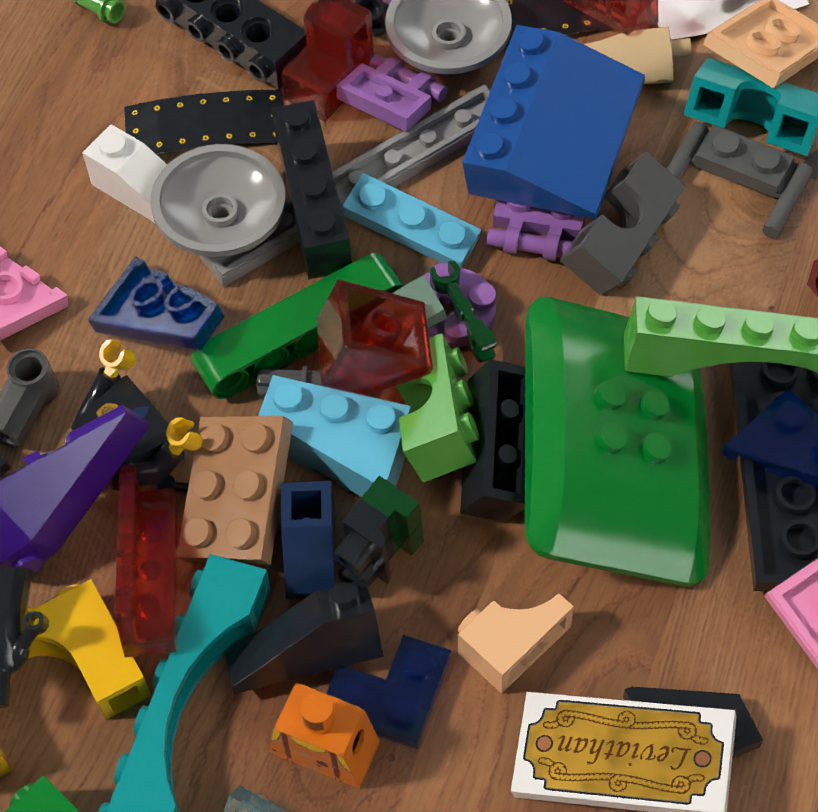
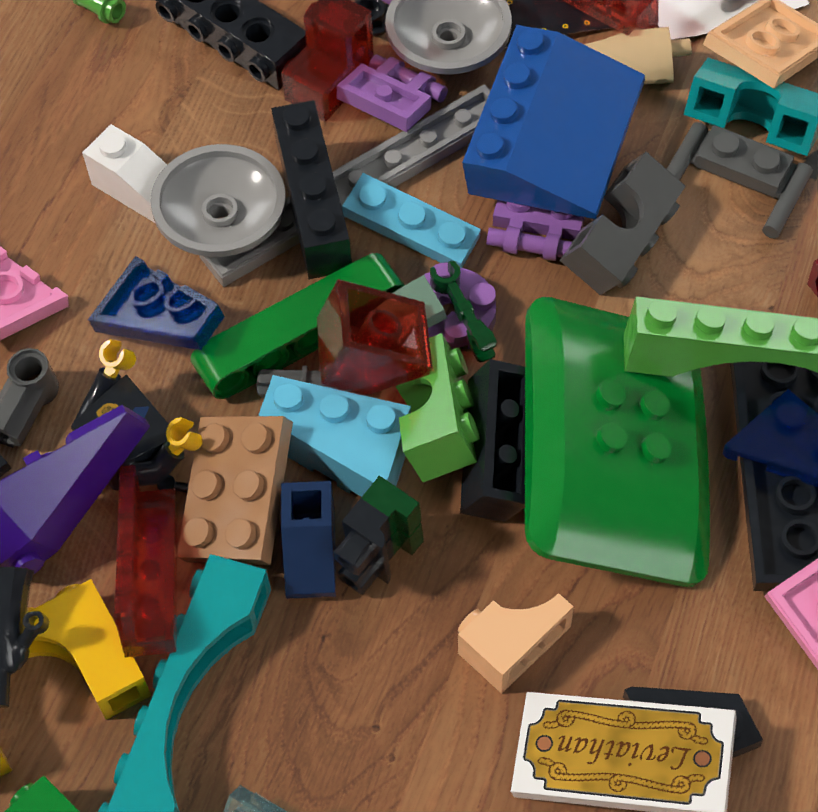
black sticker [124,89,284,154] -> none
black slope [226,579,384,694] -> none
orange torso [269,684,380,789] -> none
clear blue plate [326,635,451,750] -> none

